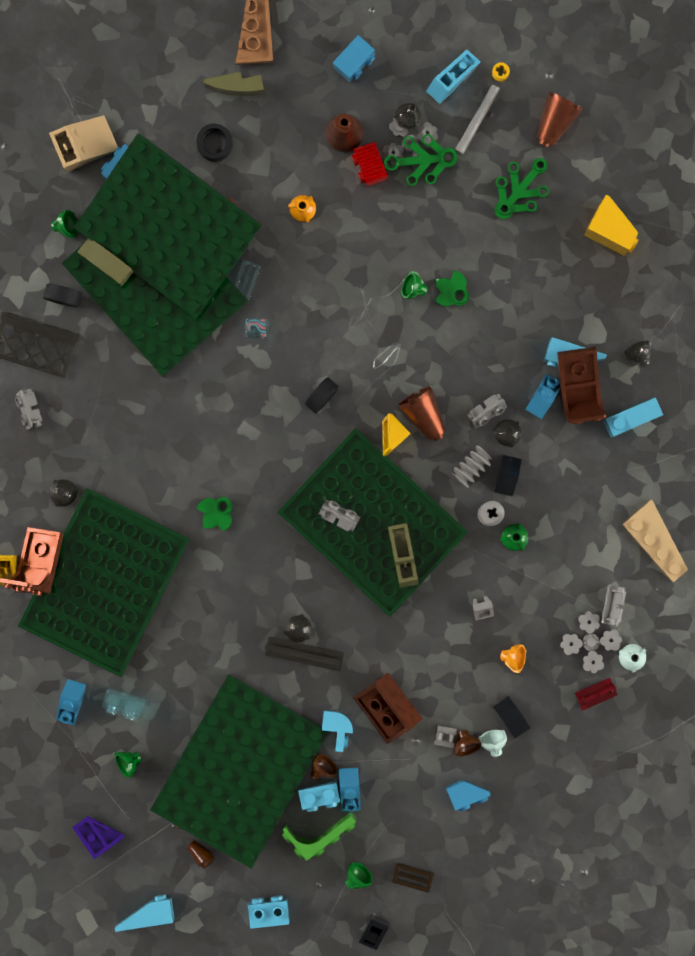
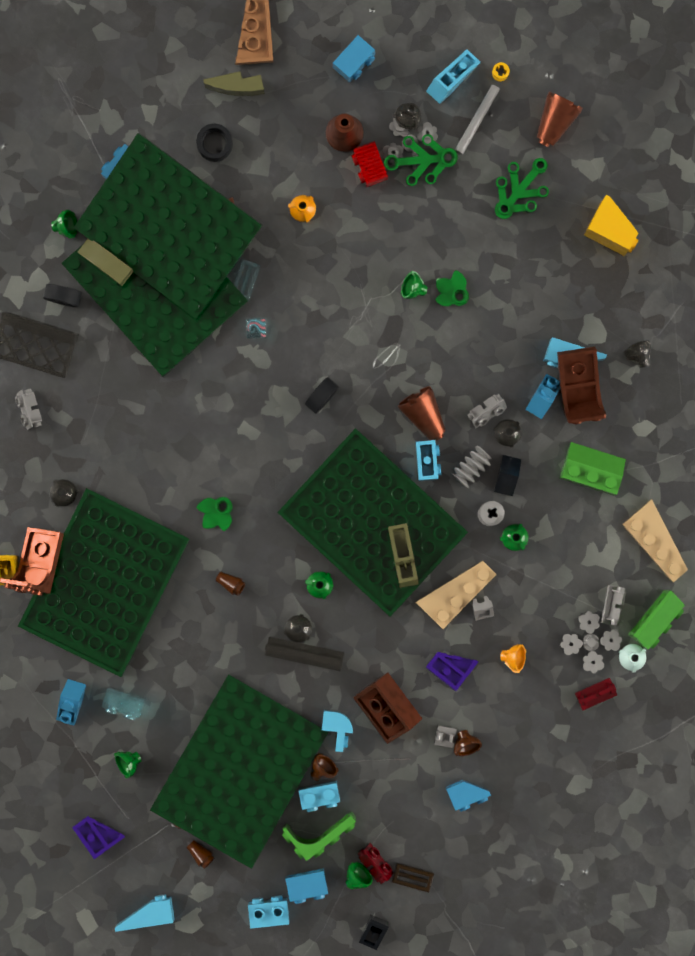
tan slope [49,115,118,172] -> none
light grey hinge [319,500,360,532] -> none
dark azure slope [339,768,361,812] -> none
yellow slope [382,413,411,456] -> none
light aqua piece [479,730,507,757] -> none
black slope [493,696,530,739] -> none
medium azure slope [603,398,663,438] -> none
none -> reddish brown cone [216,571,246,596]
none -> dark azure brick [285,868,328,904]
none -> green piece [305,571,333,599]
none -> dark red hinge [357,843,394,884]
none -> medium azure brick [415,440,441,481]
none -> tan wing [415,561,496,629]
none -> dark purple wing [425,652,478,691]
none -> bright green slope [559,442,626,496]
none -> bright green slope [628,590,685,650]

